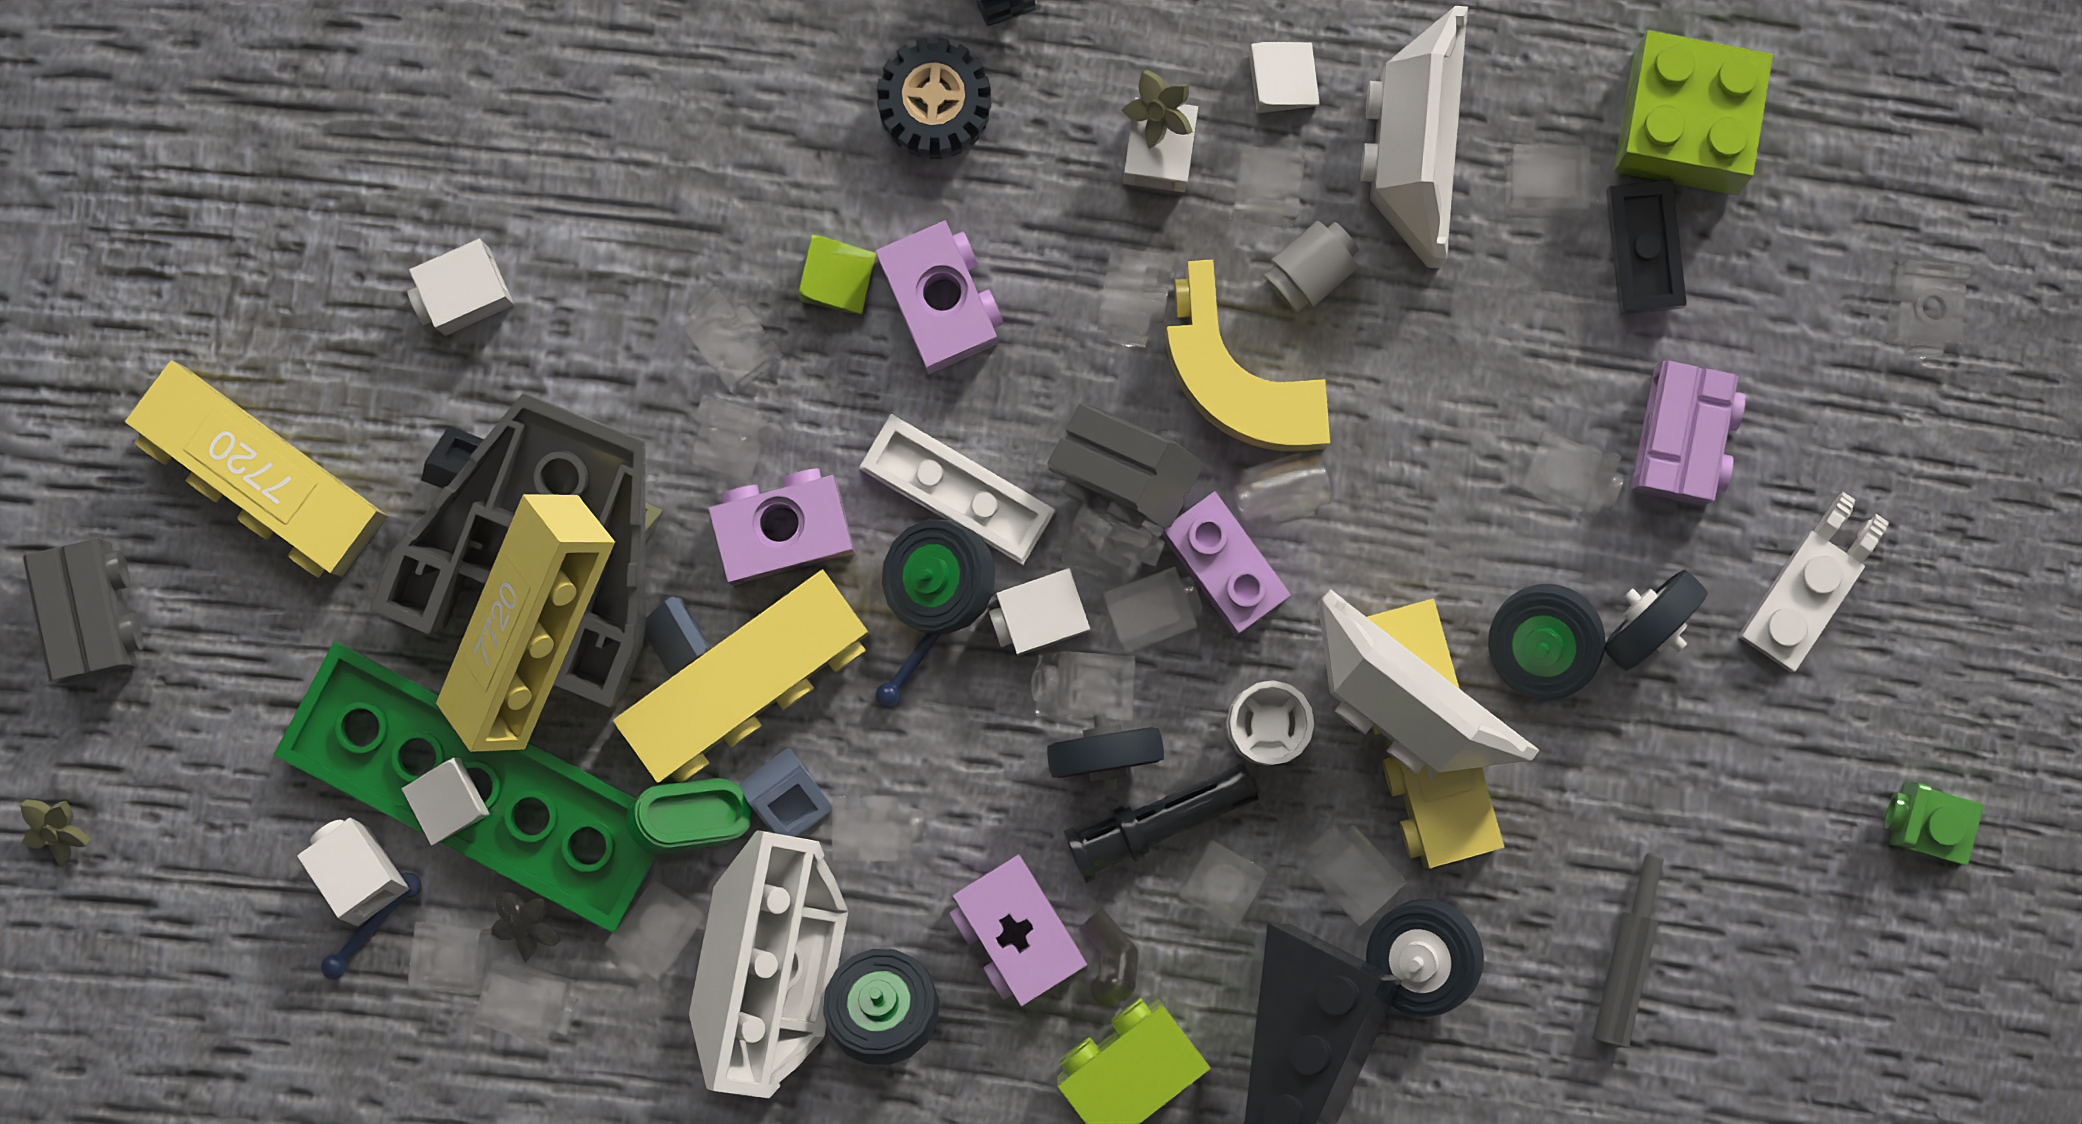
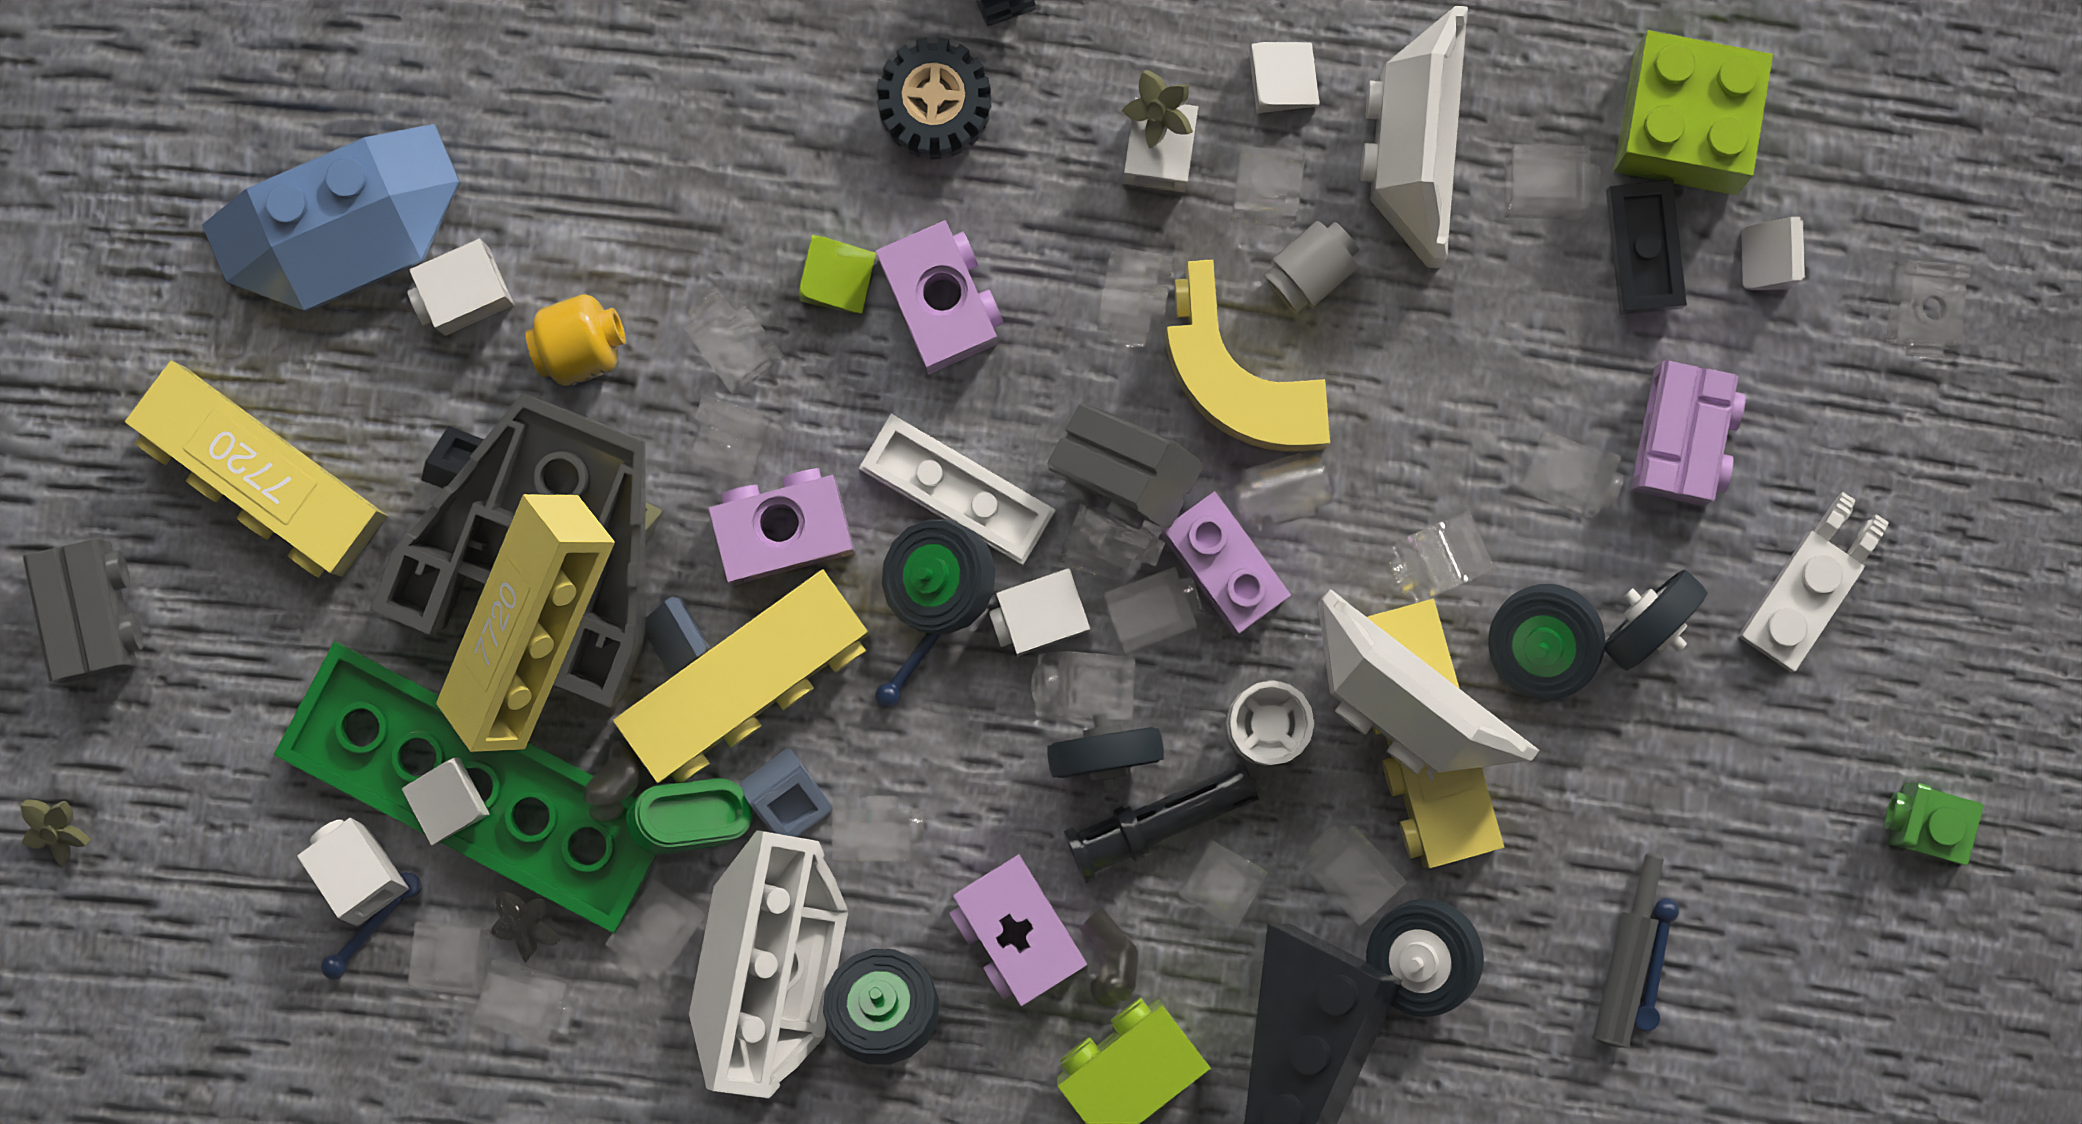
none -> medium blue wedge [202,124,461,312]
none -> yellow head [526,294,626,386]
none -> clear smoke arm [583,740,639,822]
none -> clear brick [1388,511,1495,603]
none -> dark blue hinge [1635,898,1679,1031]
none -> white slope [1741,217,1805,290]

